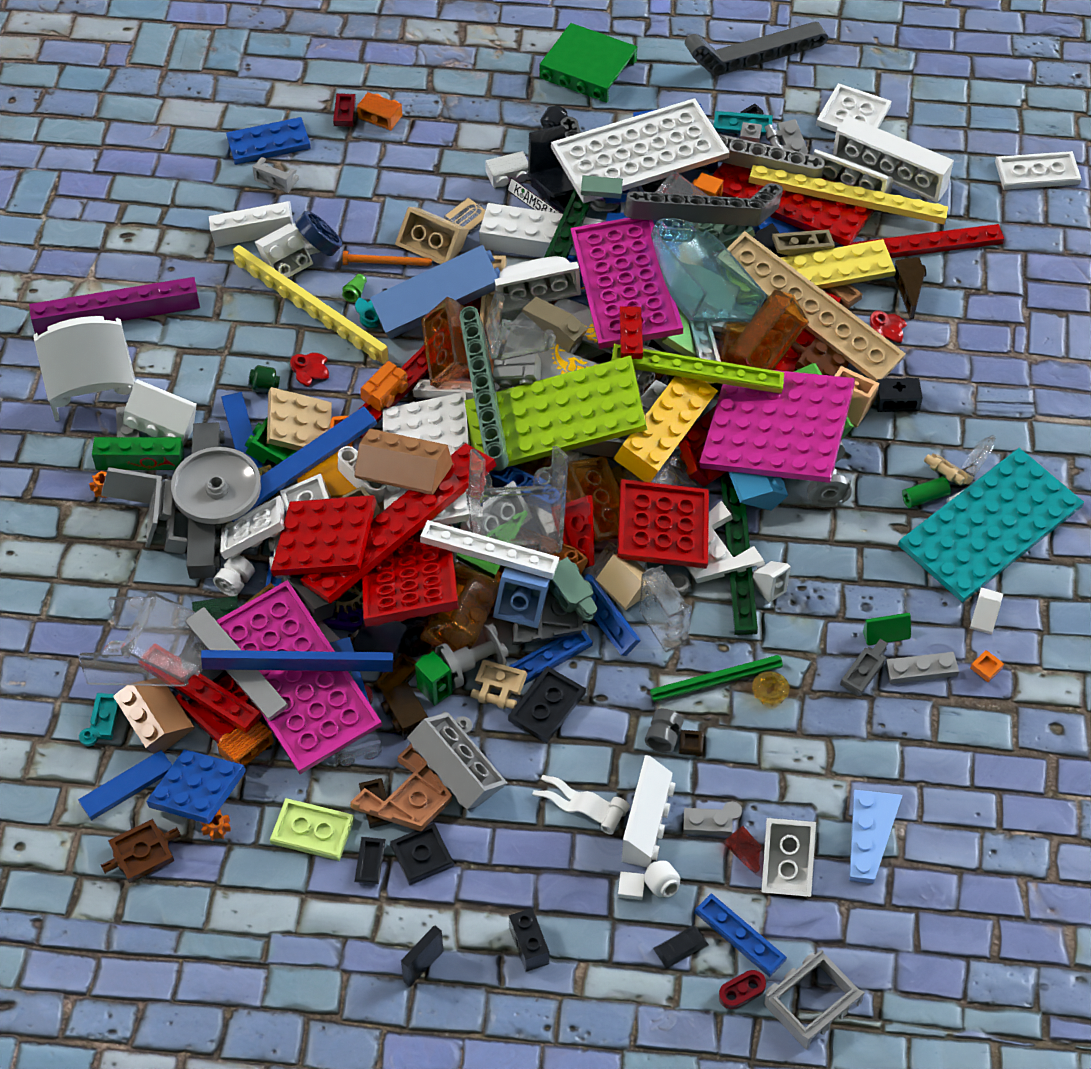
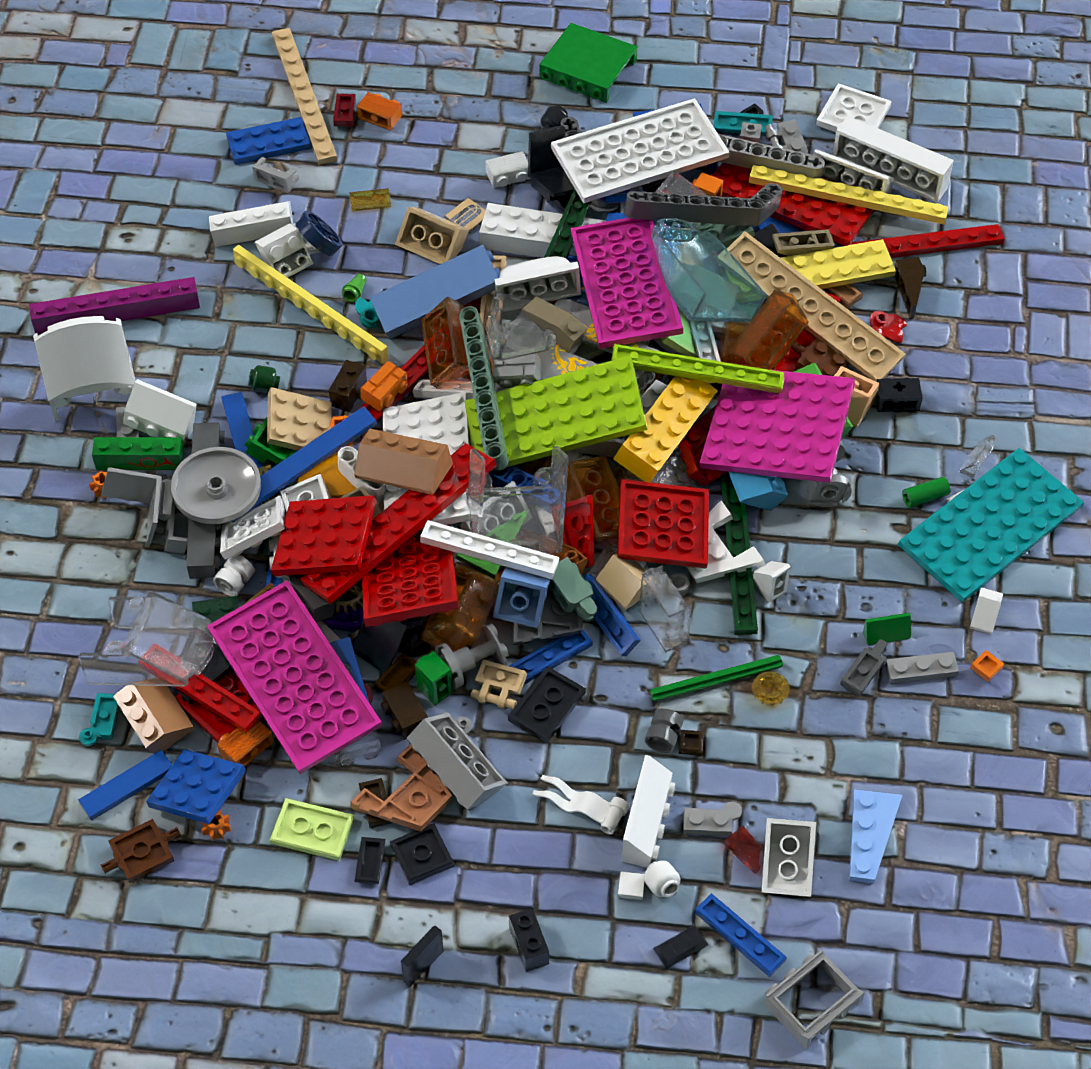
light grey tile [185,607,288,722] -> none
blue tile [201,650,393,672] -> none
red plate [290,352,329,387] -> none
orange bar [342,251,432,266] -> none
sticker [507,177,562,214] -> none
sand green tile [581,175,623,199] -> none
red plate [619,306,643,359] -> none
dark grey beam [685,22,828,76] -> none
dark red plate [719,970,766,1010] -> none
tan plate [924,453,974,486] -> none
white tile [995,151,1082,190] -> none
none -> tan plate [272,28,337,165]
none -> dark brown brick [328,360,367,412]
none -> clear yellow tile [349,188,391,211]

